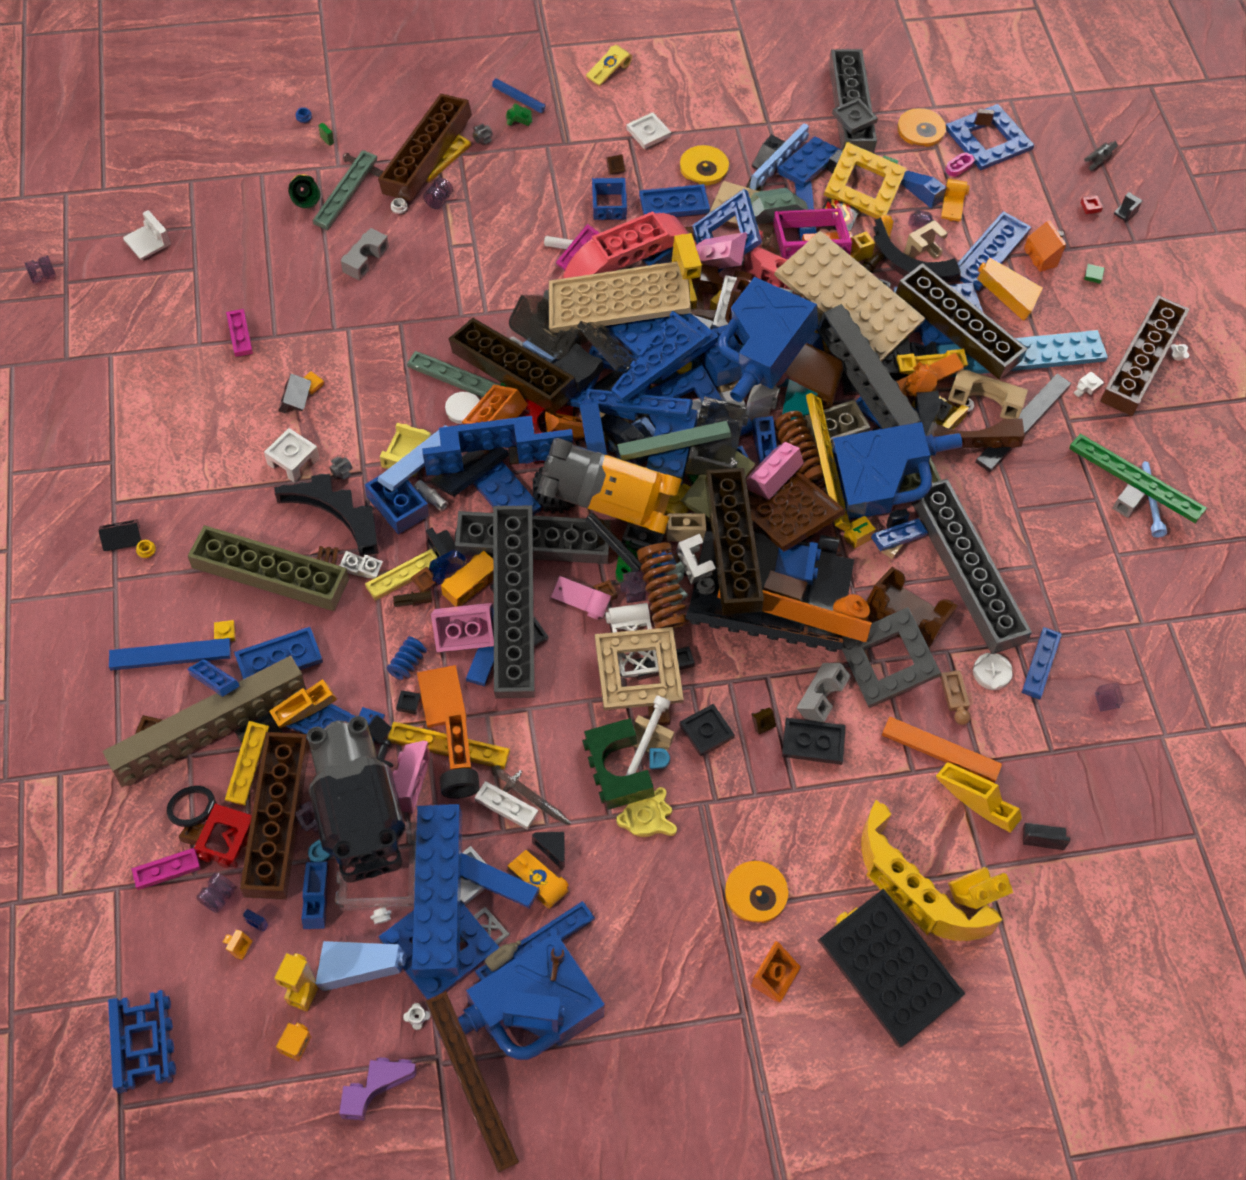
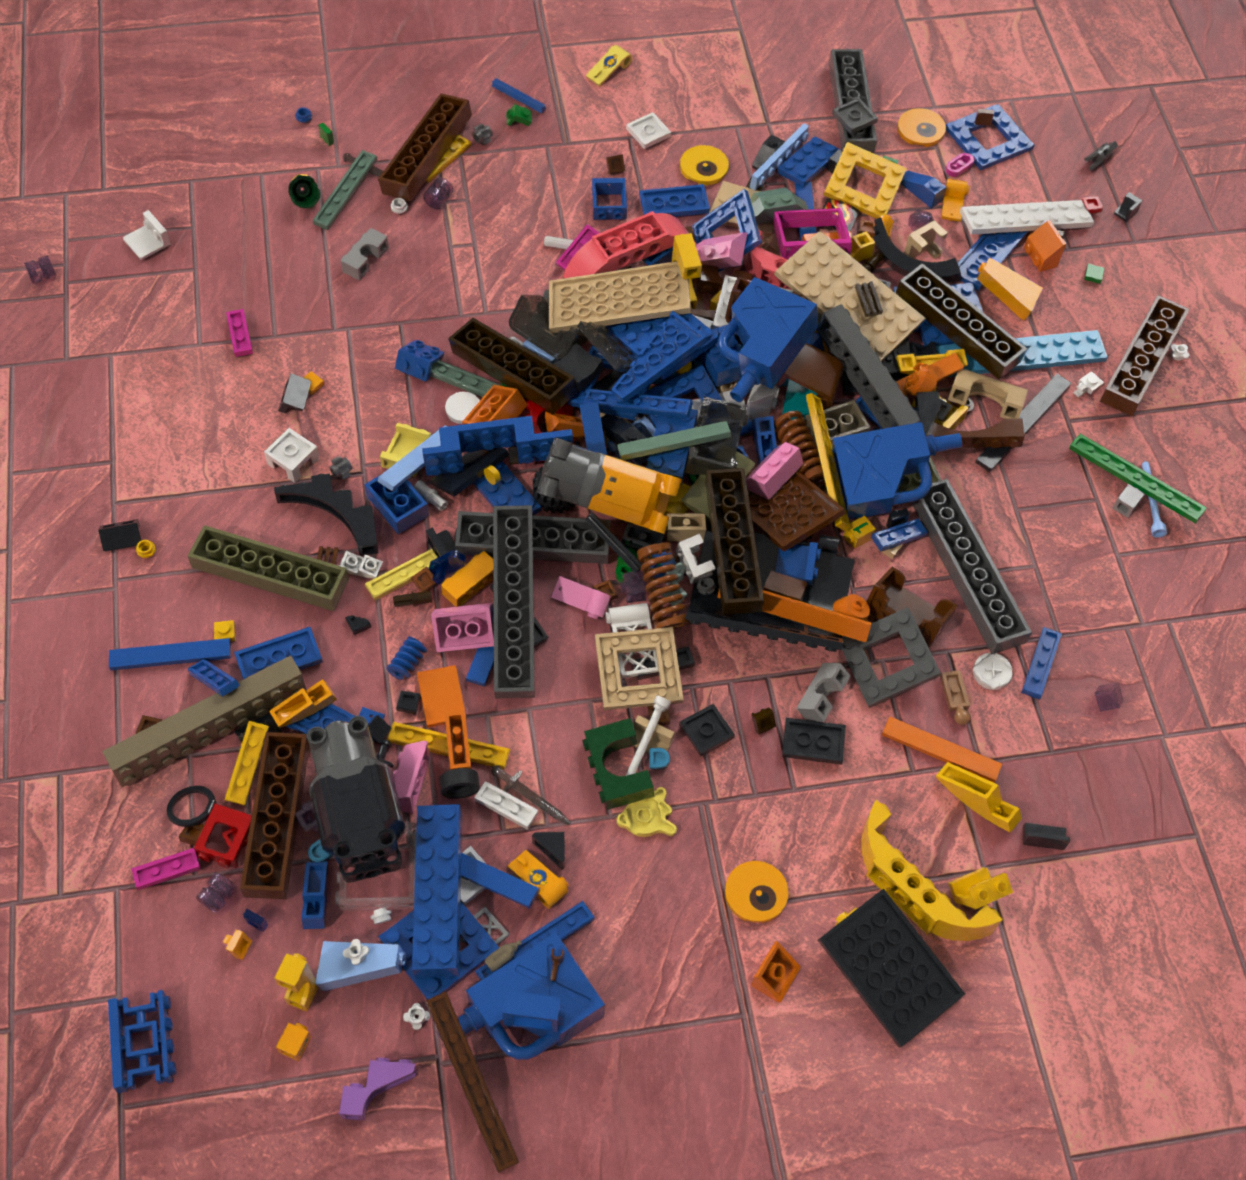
none -> white plate [343,939,369,965]
none -> black tile [345,615,371,635]
none -> blue bracket [395,340,444,382]
none -> yellow tile [484,466,501,485]
none -> dark brown tile [855,281,883,317]
none -> dark orange tile [858,219,875,238]
none -> white plate [960,200,1094,234]

